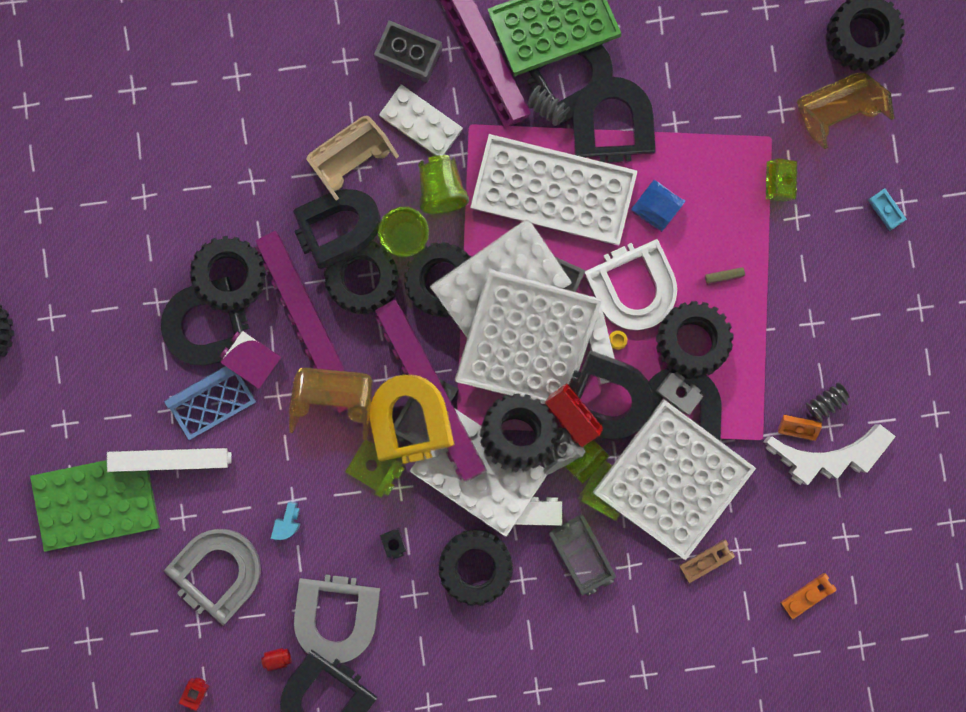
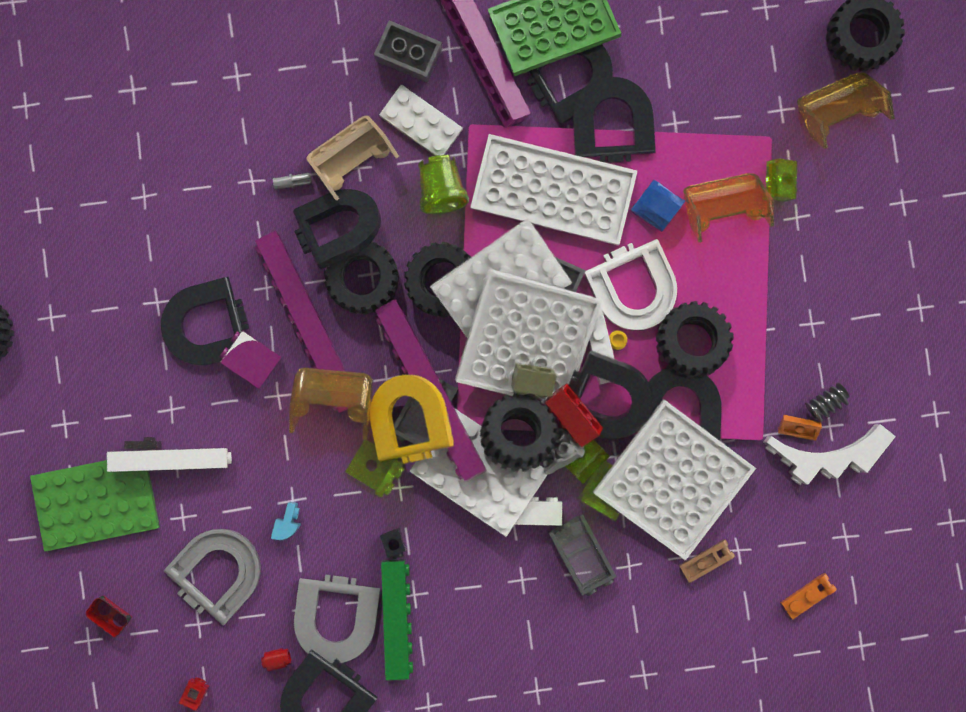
medium blue fence [164,366,256,440] -> none
black tyre [190,236,265,313] -> none
clear neon green piece [378,207,429,257] -> none
black tyre [439,529,513,606] -> none
dark grey piece [528,85,570,126] -> none
light grey brick [655,373,703,415] -> none
olive piece [705,267,745,284] -> none
medium azure plate [868,188,907,231] -> none
none -> red piece [86,595,132,637]
none -> clear smoke plate [124,437,161,449]
none -> light grey axle [273,173,312,190]
none -> green brick [381,559,413,680]
none -> olive brick [511,363,557,398]
none -> windscreen [683,173,774,243]

